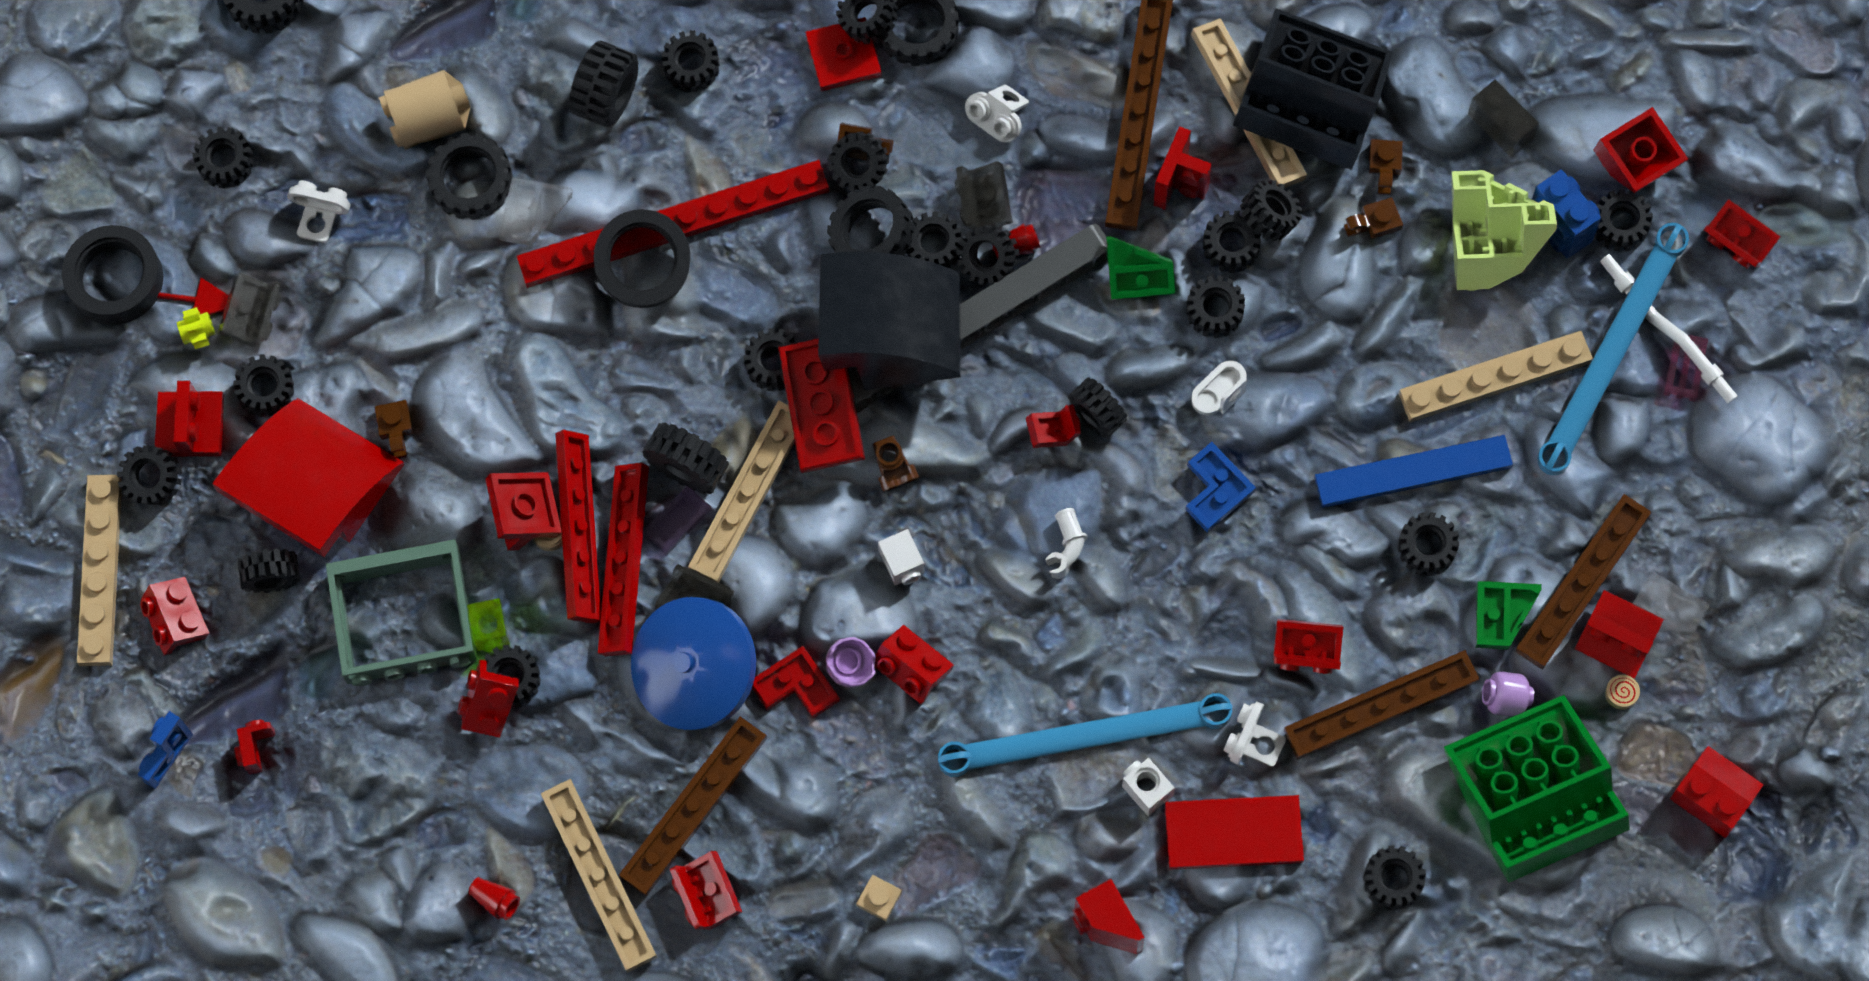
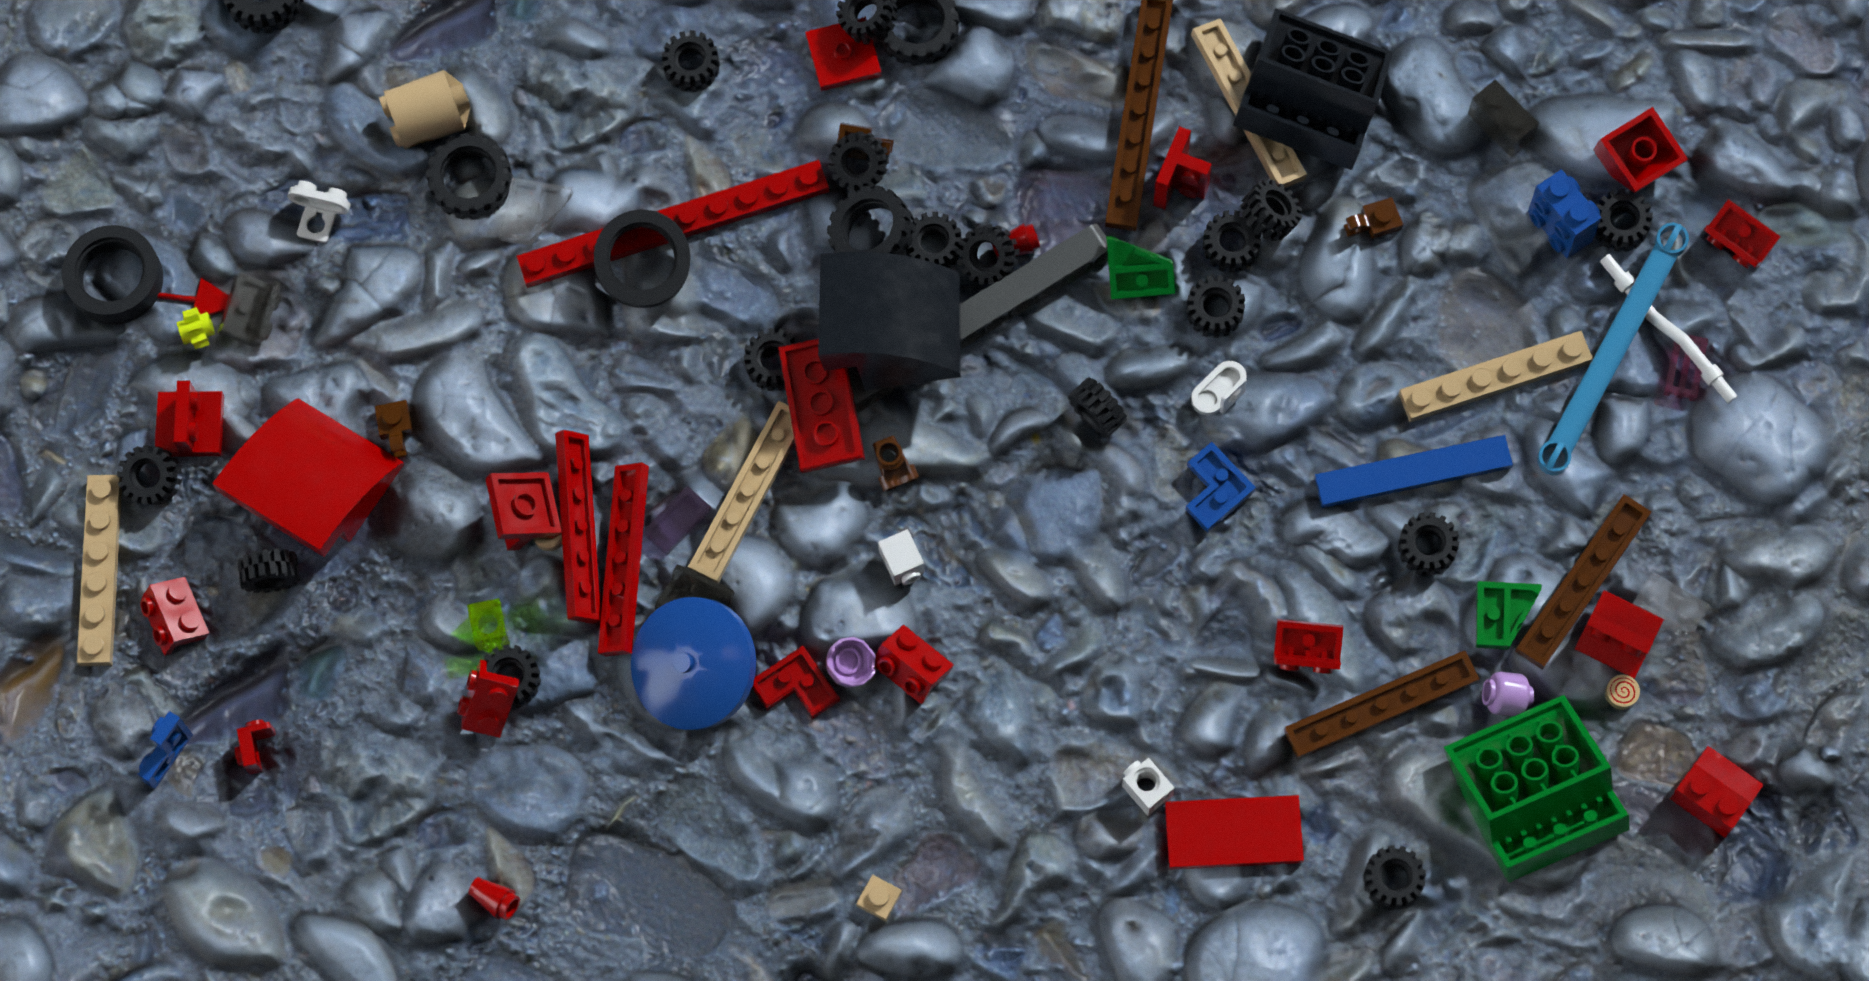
black tyre [193,126,254,189] -> none
black tyre [233,354,294,417] -> none
sand green window [326,539,477,686] -> none
tan plate [540,779,657,973] -> none
black tyre [569,40,638,128] -> none
reddish brown plate [619,716,767,897] -> none
black tyre [642,422,729,494] -> none
red bracket [670,851,743,930] -> none
dark azure piece [938,693,1232,777] -> none
clear smoke bracket [955,161,1013,230] -> none
white bracket [965,85,1029,142] -> none
red bracket [1025,404,1081,448] -> none
white piece [1045,508,1088,579] -> none
red slope [1072,879,1145,954] -> none
white bracket [1223,701,1286,767] -> none
reddish brown plate [1369,139,1403,195] -> none
yellowish green brick [1452,170,1557,291] -> none

